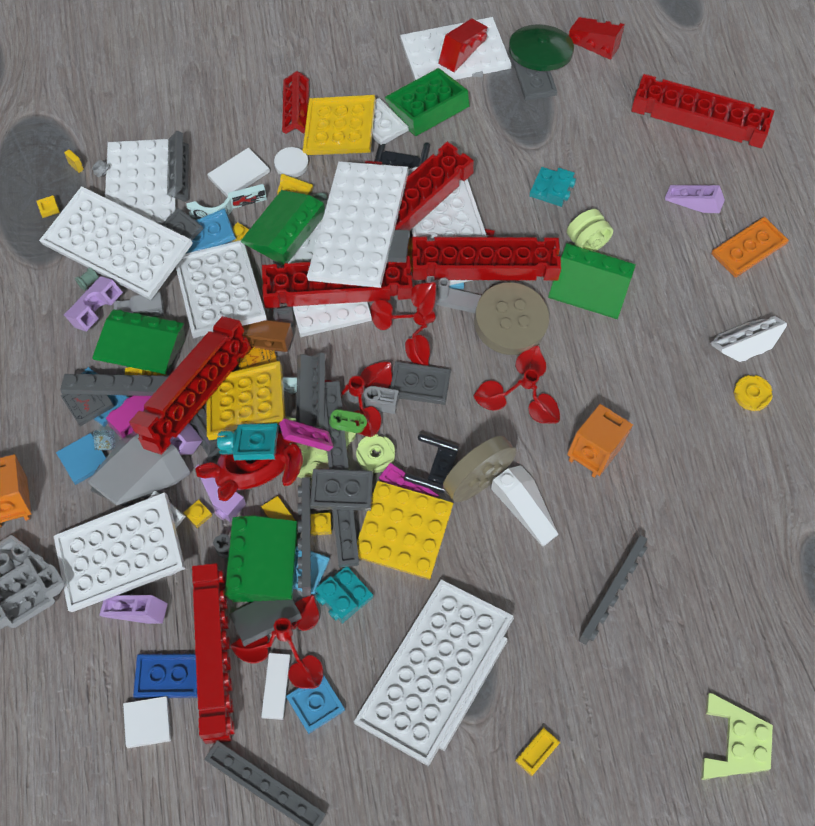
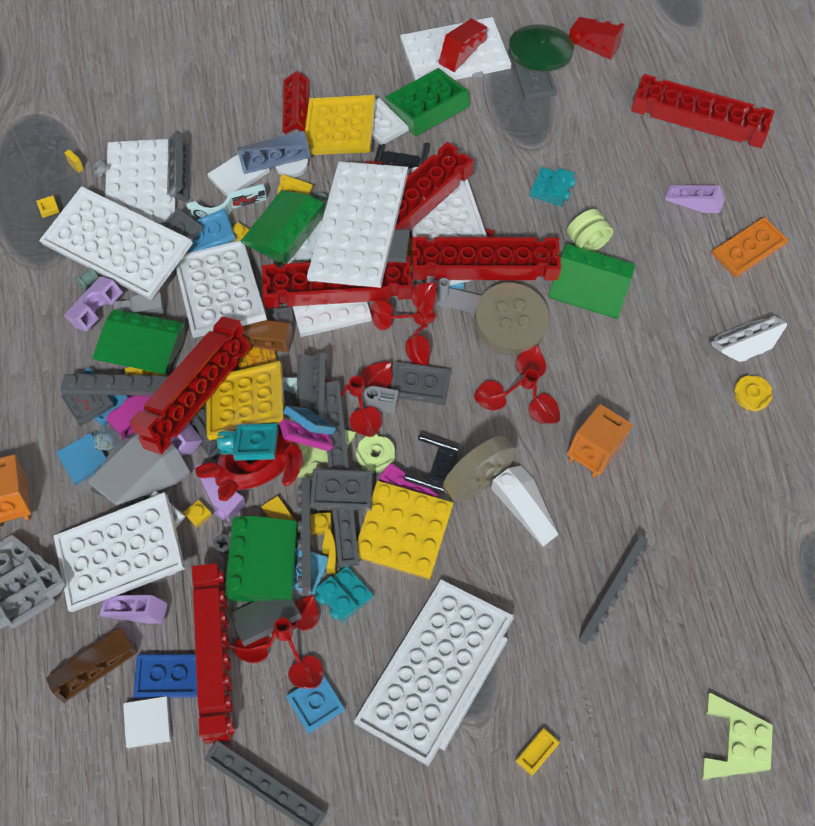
white tile [261,653,291,720] -> none
bright green beam [329,410,367,433] -> none
none -> reddish brown wedge [46,628,137,703]
none -> sand blue wedge [237,131,311,174]
none -> dark azure tile [283,406,336,435]
none -> yellow slope [322,529,337,576]

